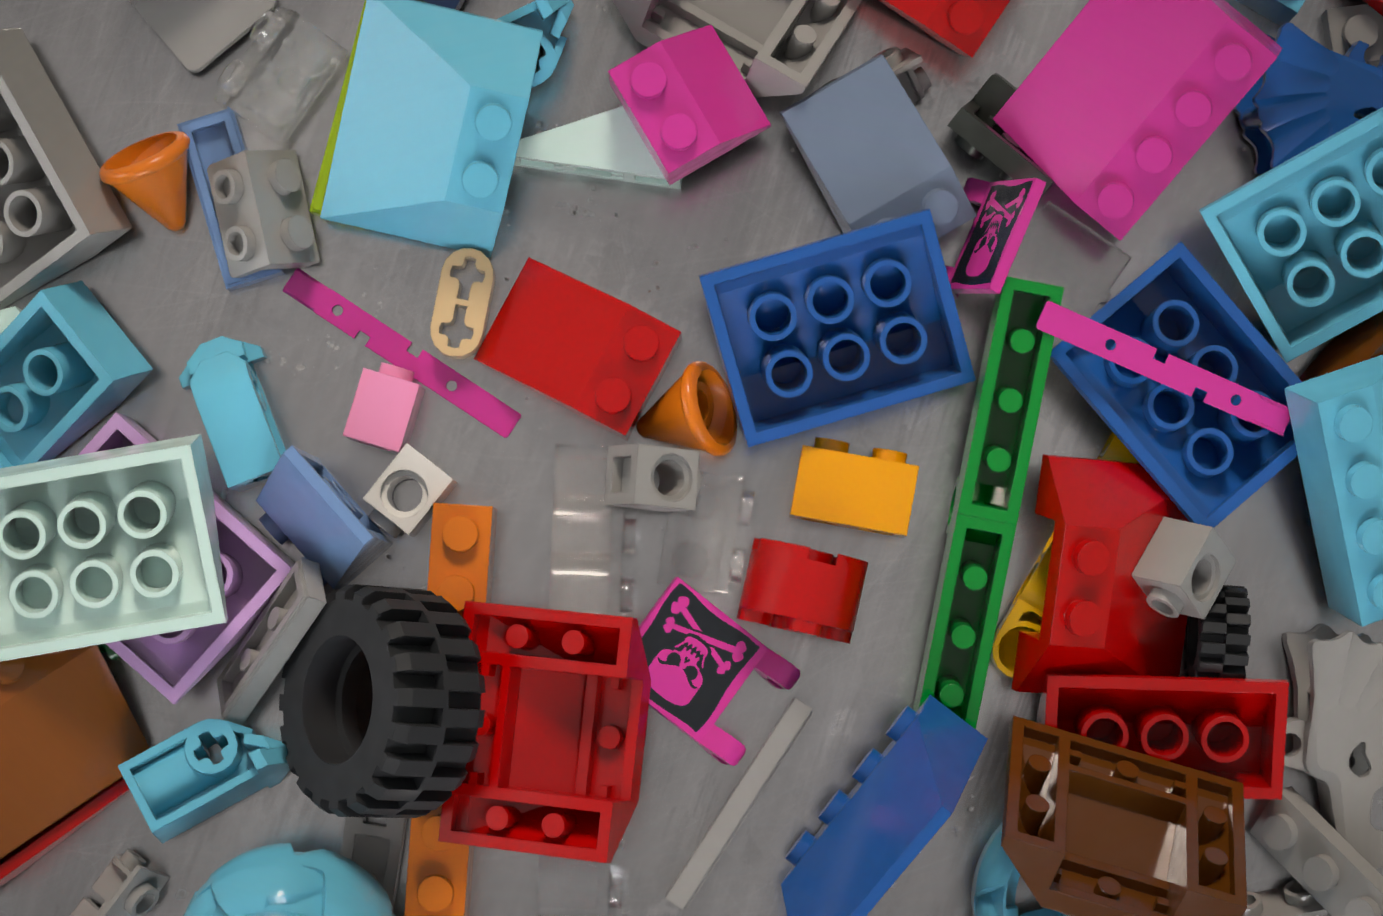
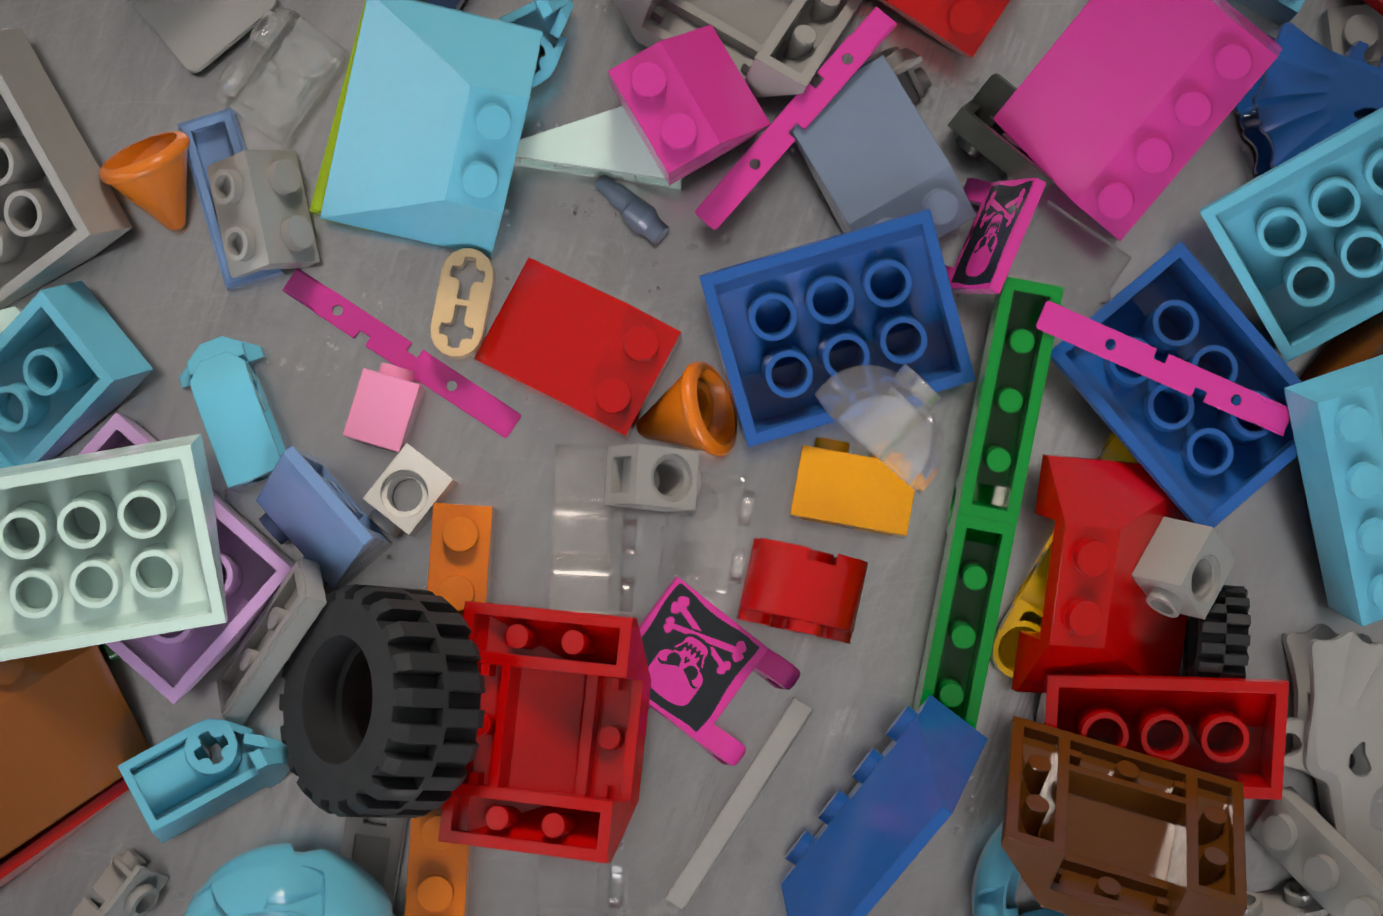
none -> sand blue piece [595,175,670,245]
none -> dark pink piece [695,7,897,230]
none -> clear brick [815,364,944,495]

